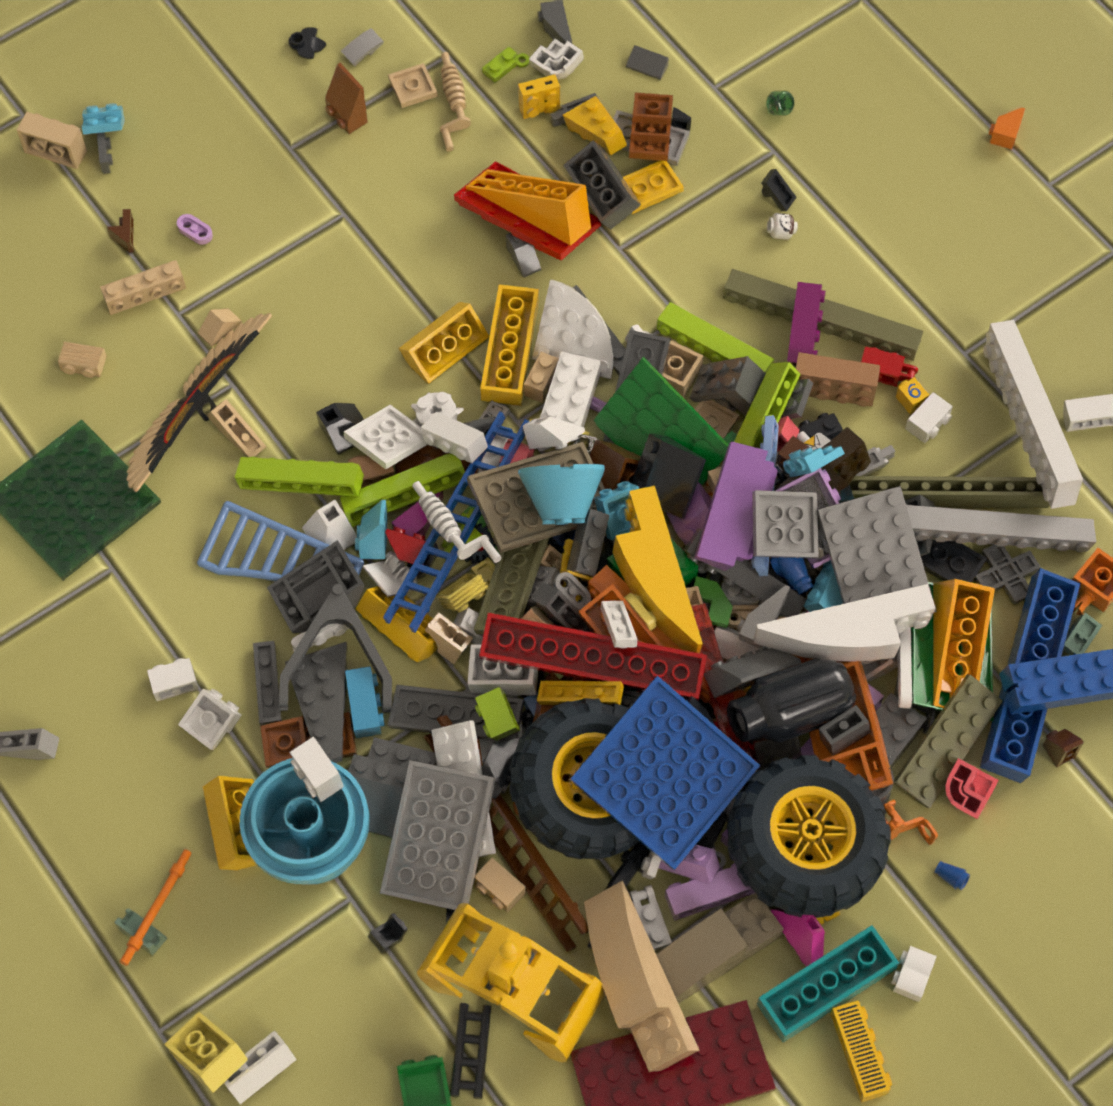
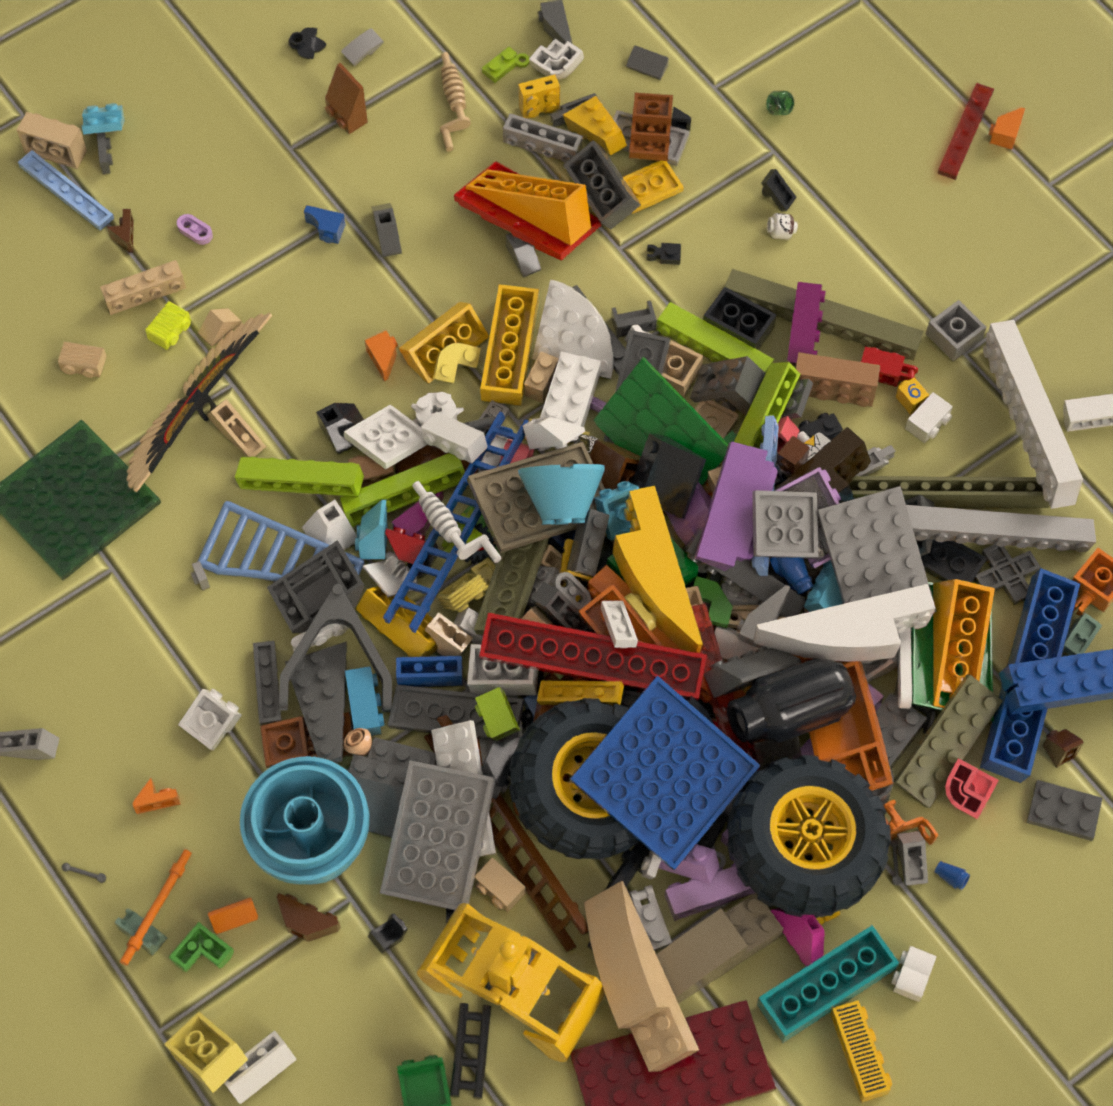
white brick [147,658,199,701] -> none
yellow slope [203,776,257,870] -> none
white brick [290,737,344,802] -> none
tan plate [388,63,438,108] -> none
medium azure plate [783,445,845,477] -> none
dark grey brick [819,705,870,756] -> none
none -> light blue plate [18,150,114,231]
none -> dark grey hinge [61,863,107,883]
none -> orange slope [133,778,181,814]
none -> neon yellow brick [145,301,191,350]
none -> bright green brick [168,922,234,973]
none -> light grey plate [191,561,210,590]
none -> orange slope [208,897,258,934]
none -> reddish brown slope [276,893,341,942]
none -> blue arch [304,205,346,244]
none -> light nougat cone [344,728,372,756]
none -> orange slope [365,331,398,381]
none -> dark grey slope [371,203,402,257]
none -> blue brick [396,656,463,687]
none -> light yellow plate [433,343,481,384]
none -> light grey brick [503,113,583,163]
none -> dark grey panel [611,300,656,338]
none -> black plate [647,243,681,265]
none -> black brick [703,287,777,350]
none -> dark grey hinge [890,839,902,886]
none -> light grey arch [897,831,928,886]
none -> light grey brick [926,300,986,361]
none -> clear red tile [937,83,994,180]
none -> dark grey plate [1027,780,1103,841]

